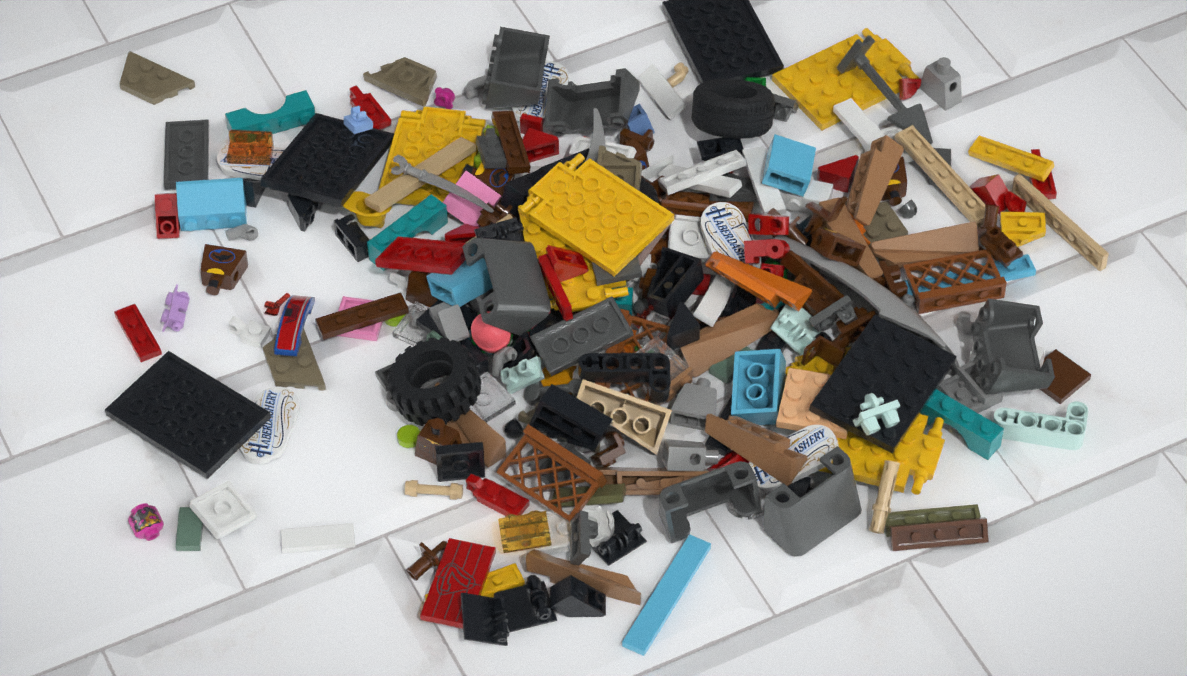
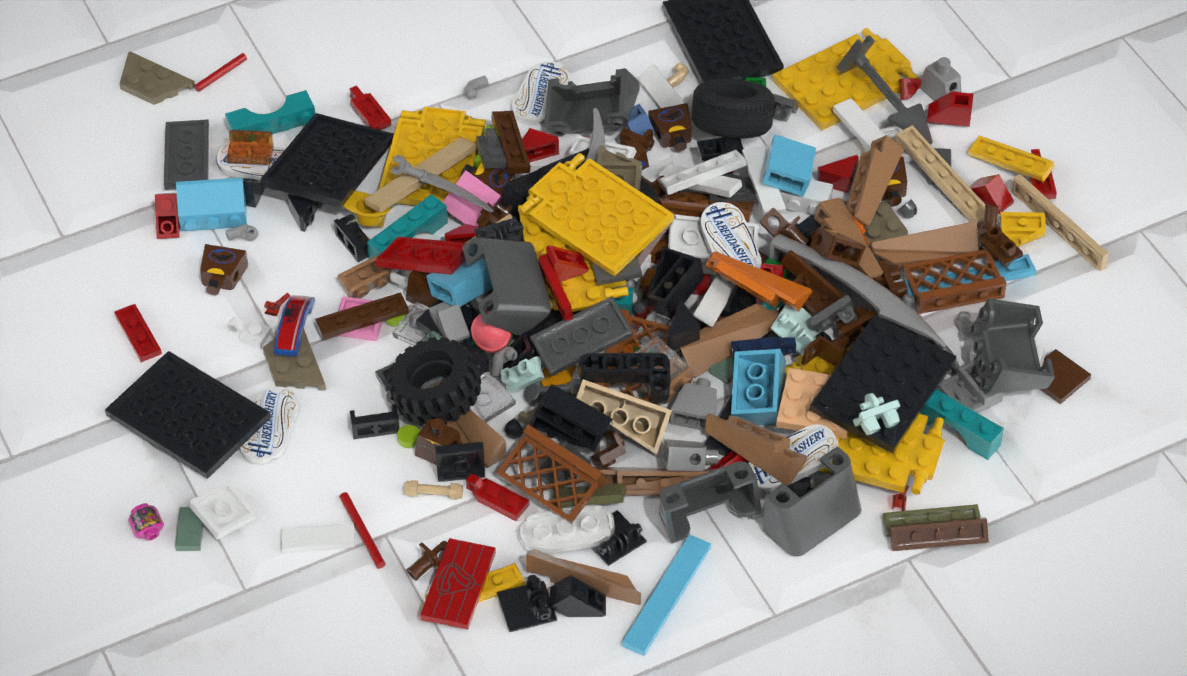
lavender hinge [161,284,190,332] -> none
light blue tile [344,106,373,134] -> none
dark tan wing [363,57,437,107] -> none
dark pink plate [434,87,455,109] -> none
black hinge [461,592,509,646] -> none
dark grey windscreen [482,26,550,109] -> none
clear yellow brick [498,510,552,553] -> none
red tile [520,113,543,134] -> none
dark grey hinge [570,510,598,566] -> none
red leg [744,239,790,264] -> none
red leg [748,213,789,235] -> none
reddish brown bracket [804,196,848,235] -> none
tan pin [869,460,900,534] -> none
light aqua beam [993,401,1088,450] -> none
red tile [1005,191,1027,212] -> none
none -> red bar [194,53,247,92]
none -> medium nougat bracket [337,256,391,298]
none -> red bar [339,492,386,569]
none -> black hinge [350,404,400,440]
none -> reddish brown torso [648,103,692,152]
none -> dark blue hinge [731,337,796,360]
none -> clear red hand [891,484,909,511]
none -> red slope [927,91,974,127]

